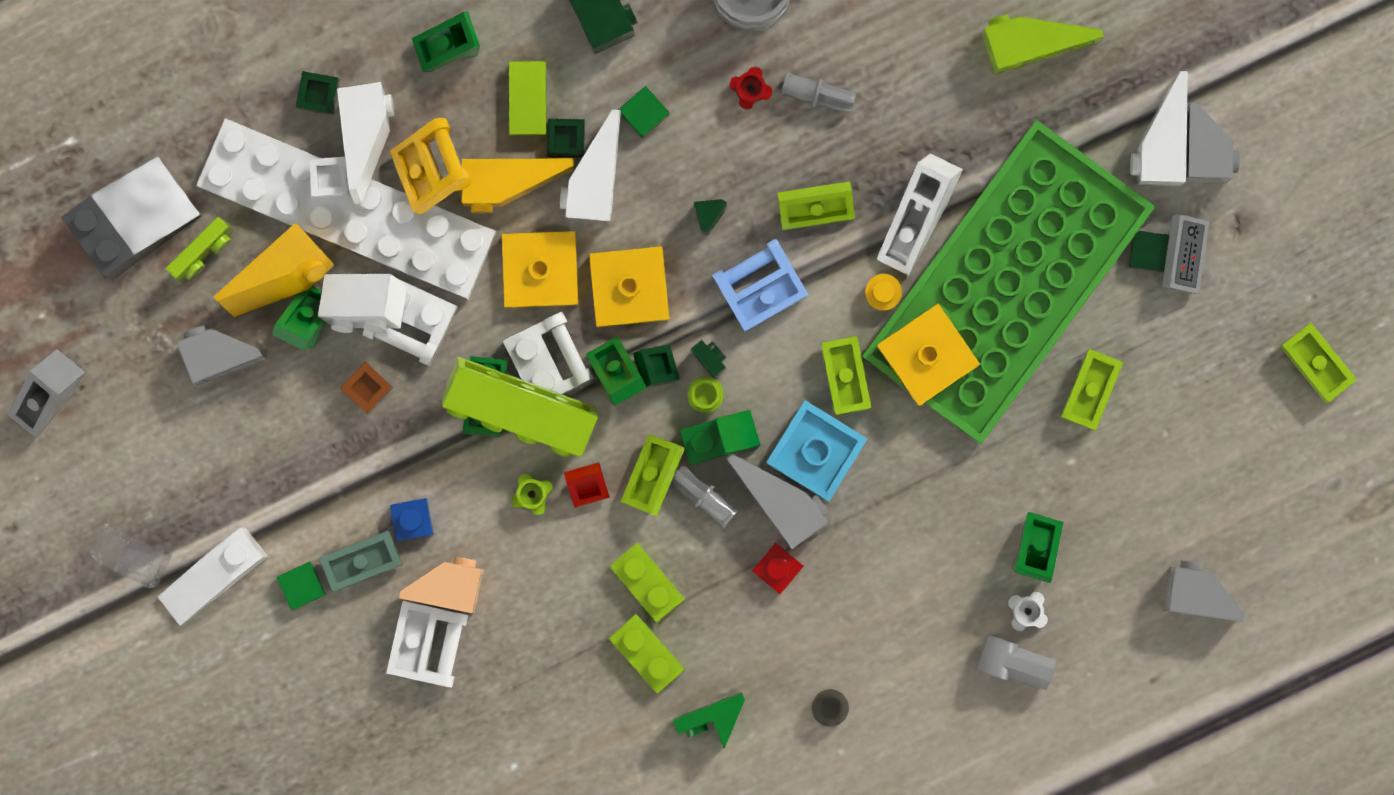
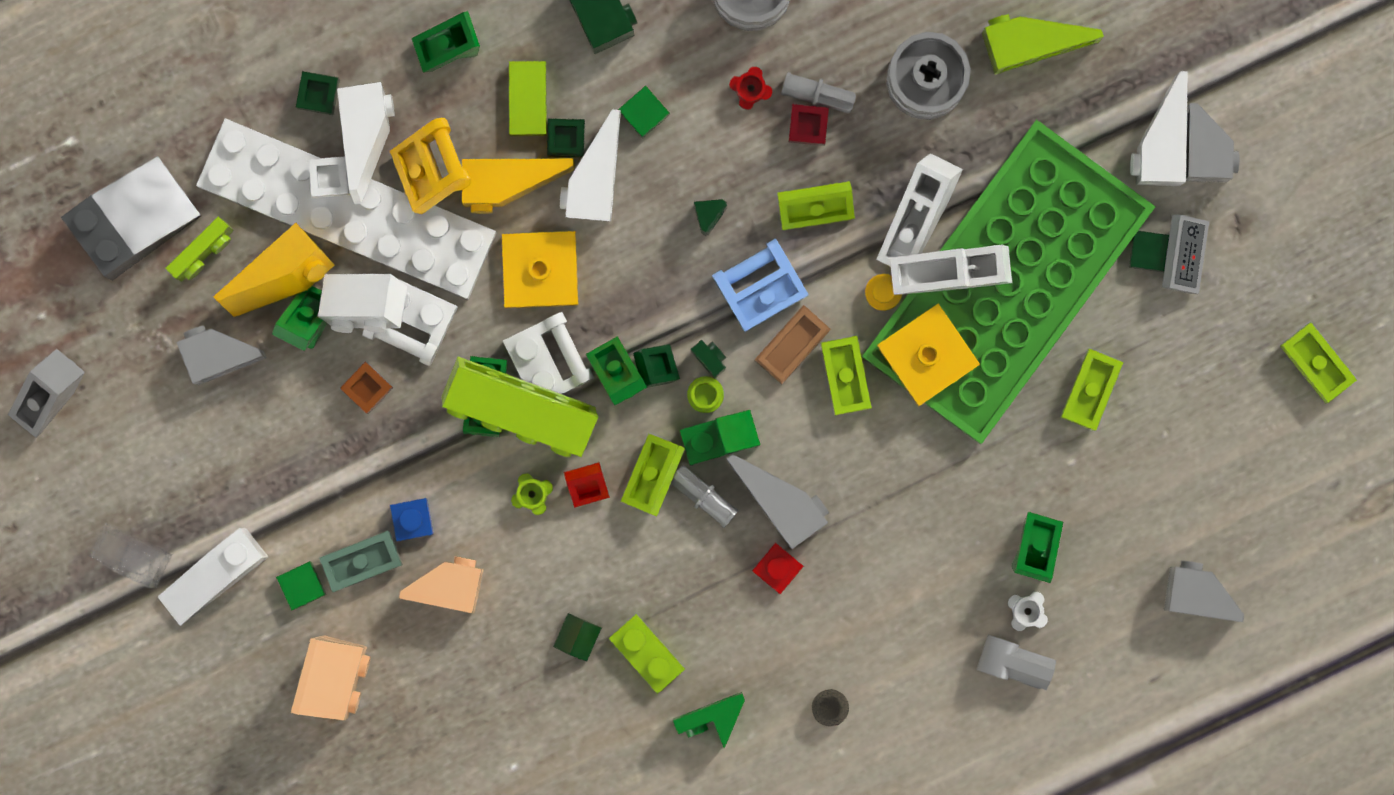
white plate [386,600,469,687] -> none
yellow plate [589,246,670,328] -> none
lime plate [609,542,685,623] -> none
medium azure plate [766,400,868,502] -> none
none -> light nougat slope [291,635,371,720]
none -> dark green slope [553,613,602,662]
none -> medium nougat tile [754,305,831,385]
none -> dark red plate [788,104,829,146]
none -> light grey wheel [886,32,971,120]
none -> white slope [890,245,1012,295]

